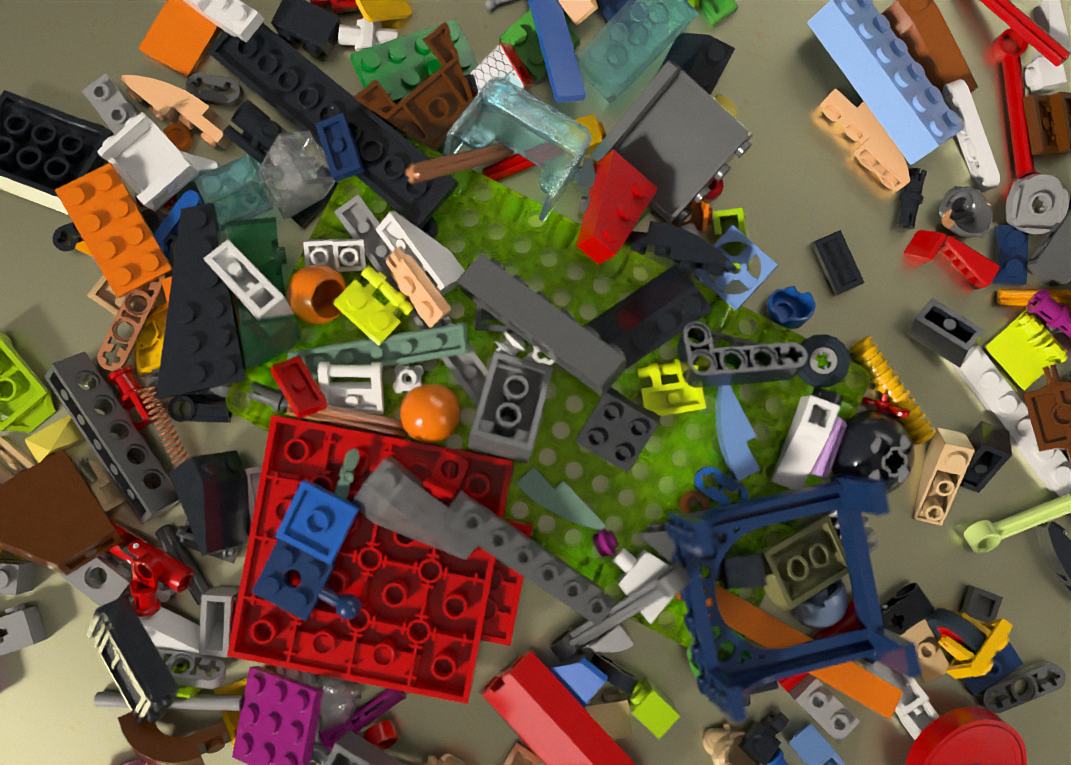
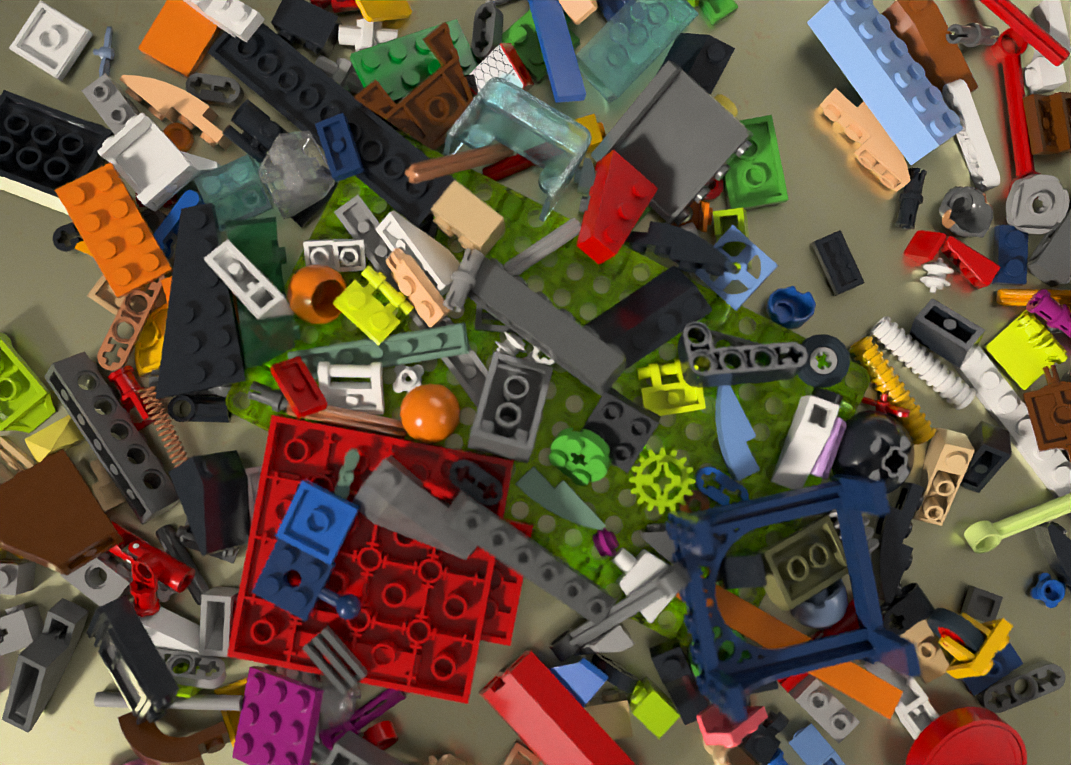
none -> dark grey slope [2,598,89,733]
none -> white plate [9,0,93,82]
none -> sand blue piece [93,26,115,77]
none -> dark grey tile [302,626,368,695]
none -> light grey axle [314,55,363,94]
none -> tan brick [431,180,506,256]
none -> light grey pin [443,248,484,312]
none -> black beam [449,458,503,506]
none -> dark grey beam [471,3,504,60]
none -> light grey axle [503,218,581,276]
none -> bright green plate [548,428,611,486]
none -> lime gear [628,447,696,514]
none -> black slope [649,637,709,725]
none -> coral bracket [696,704,768,748]
none -> bright green plate [722,115,789,210]
none -> white piece [870,316,976,410]
none -> black slope [871,482,924,604]
none -> white wheel [920,258,954,293]
none -> dark grey pin [946,23,999,47]
none -> blue plate [1030,572,1066,608]

